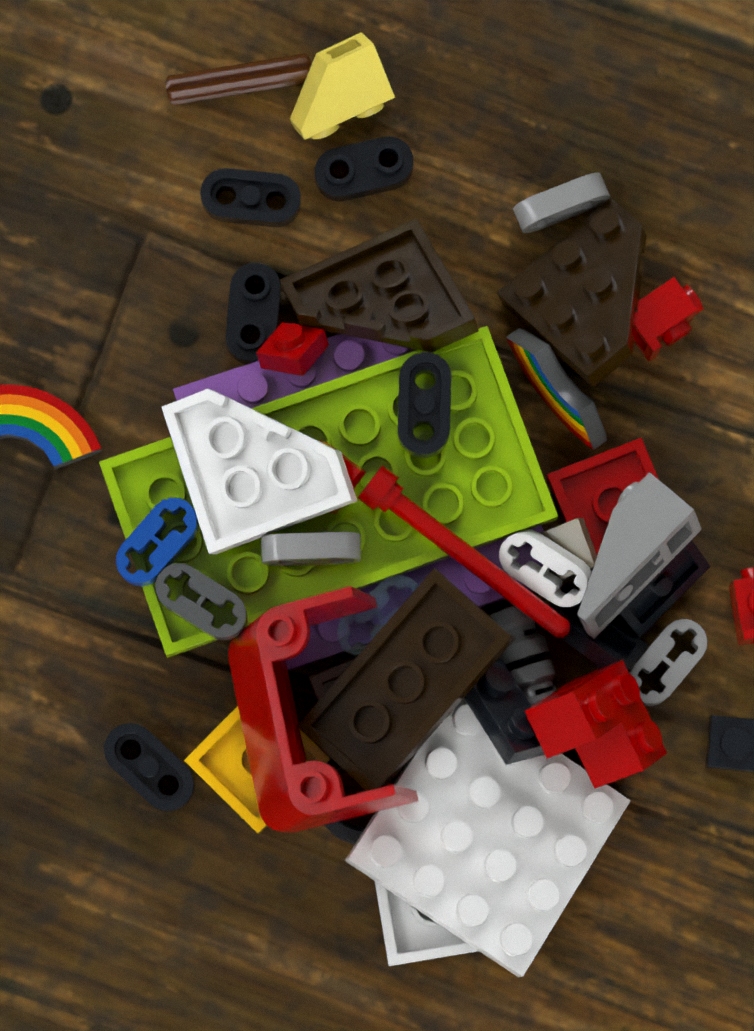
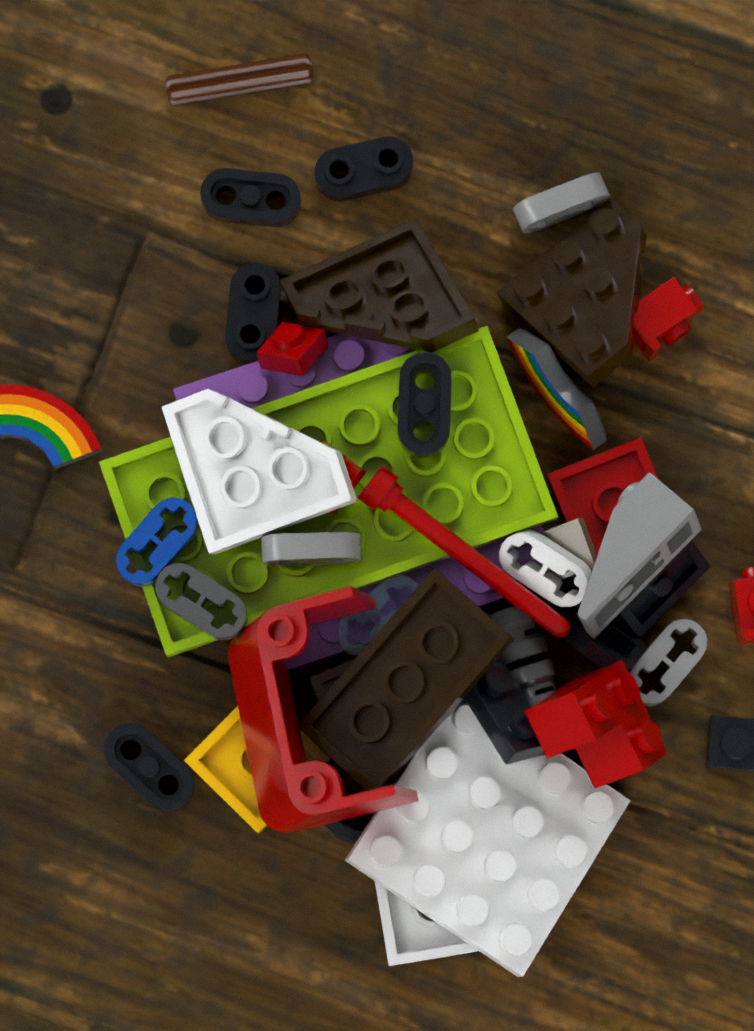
light yellow slope [290,33,395,140] -> none

